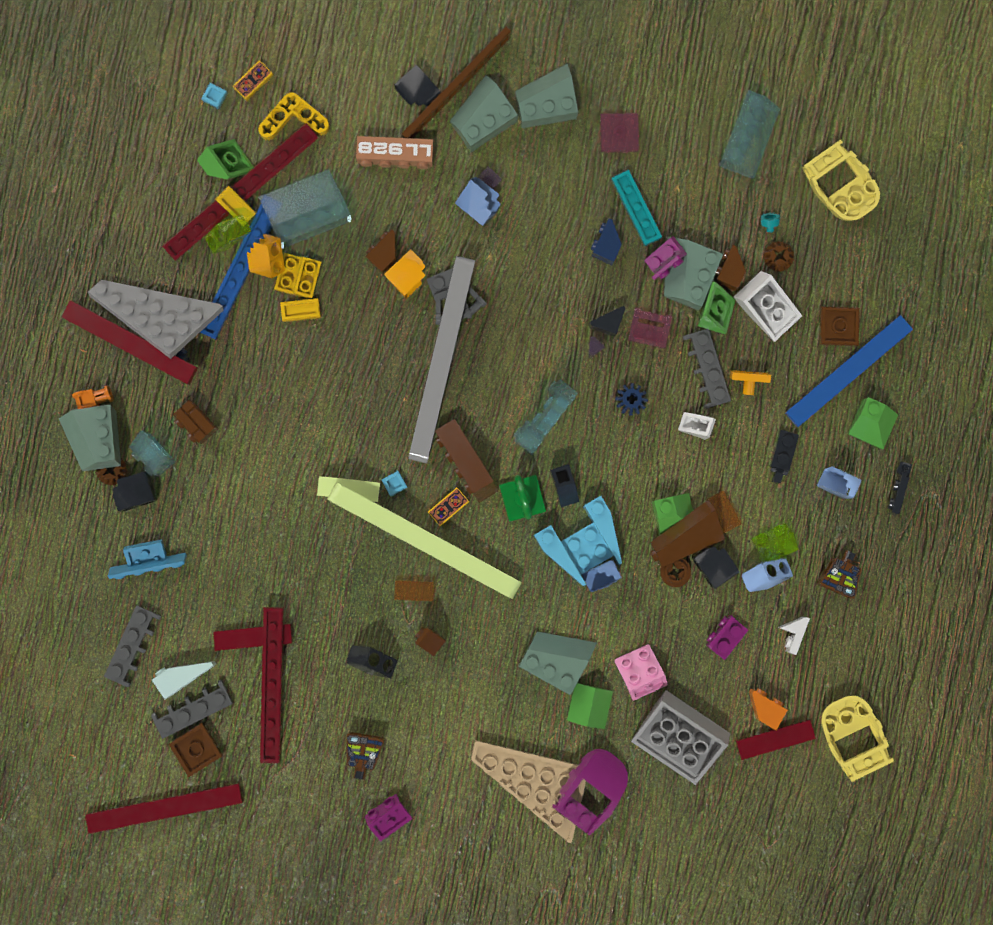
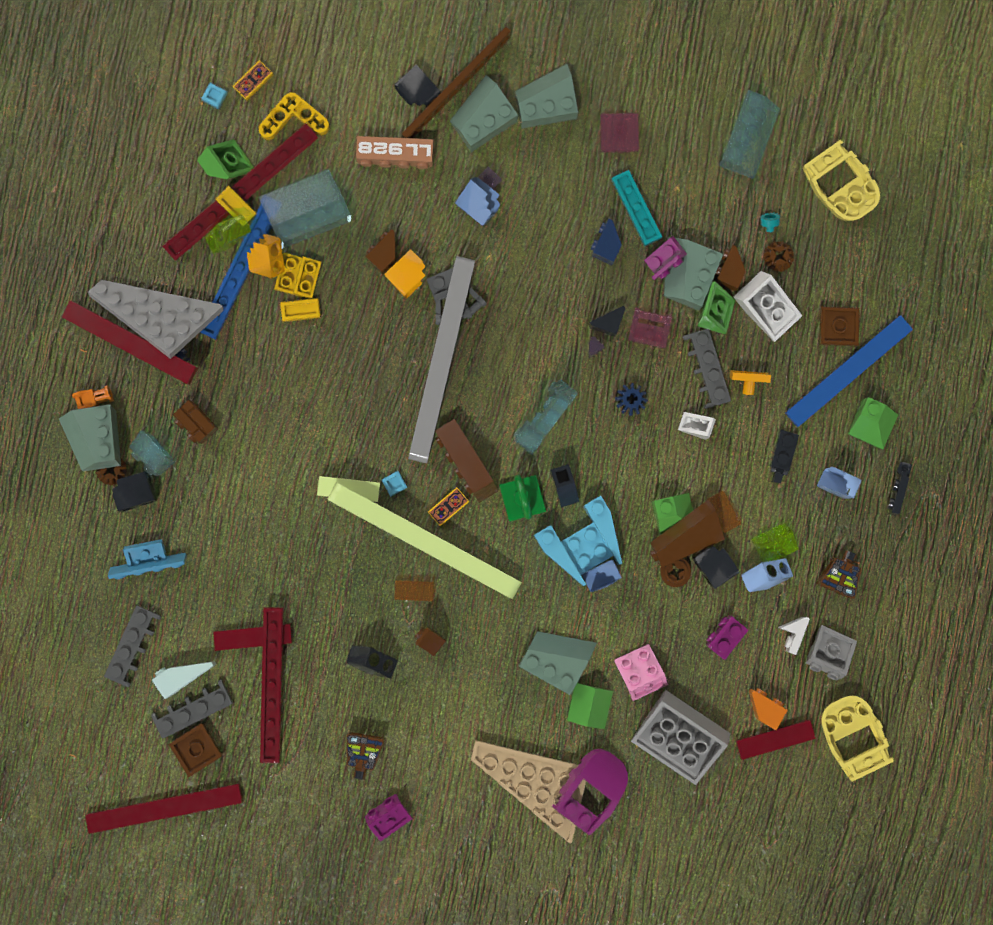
none -> light grey plate [806,625,857,680]

